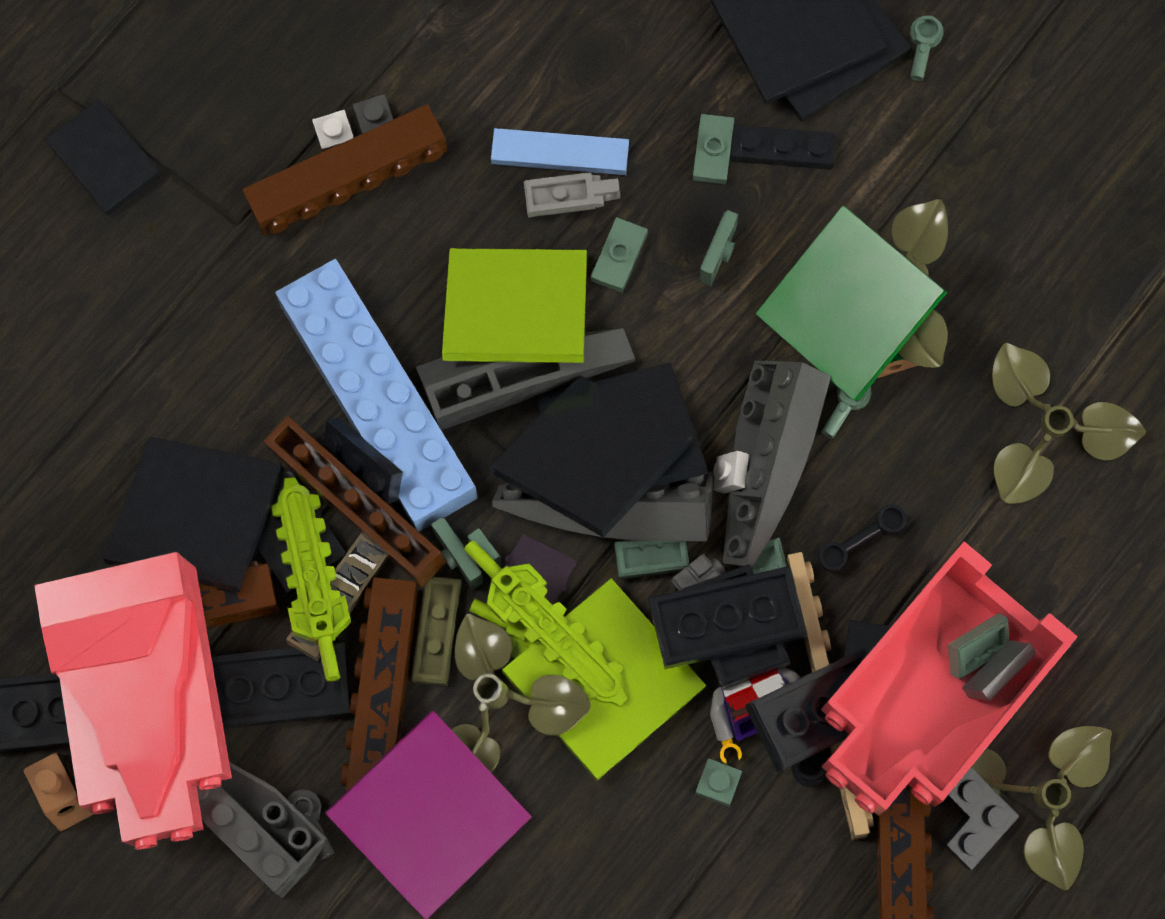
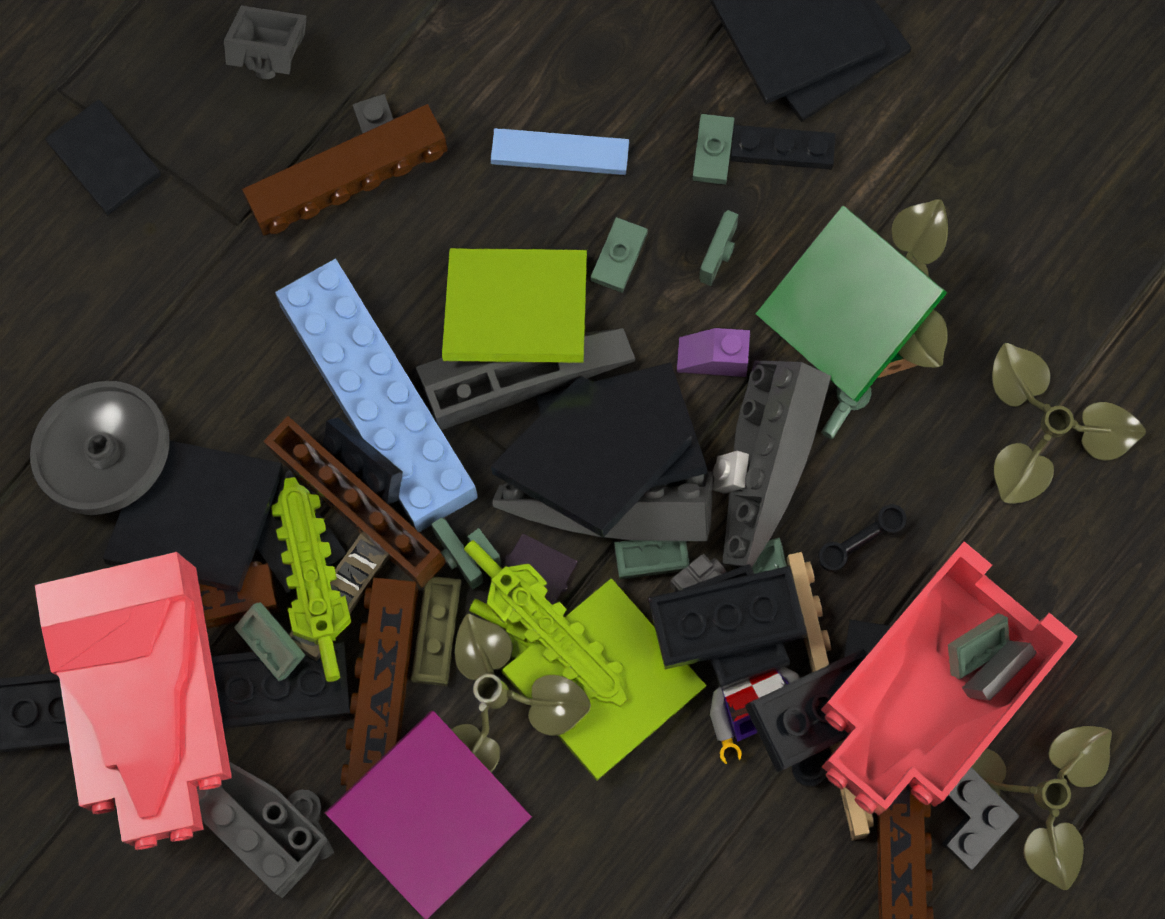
medium nougat torso [24,752,93,831] -> none
white plate [312,110,354,152] -> none
light grey hinge [524,172,620,217] -> none
sand green plate [695,758,742,807] -> none
sand green plate [910,16,943,81] -> none
none -> dark grey dish [30,381,170,515]
none -> dark grey brick [224,5,307,79]
none -> sand green plate [234,602,305,681]
none -> medium lavender slope [677,328,750,377]

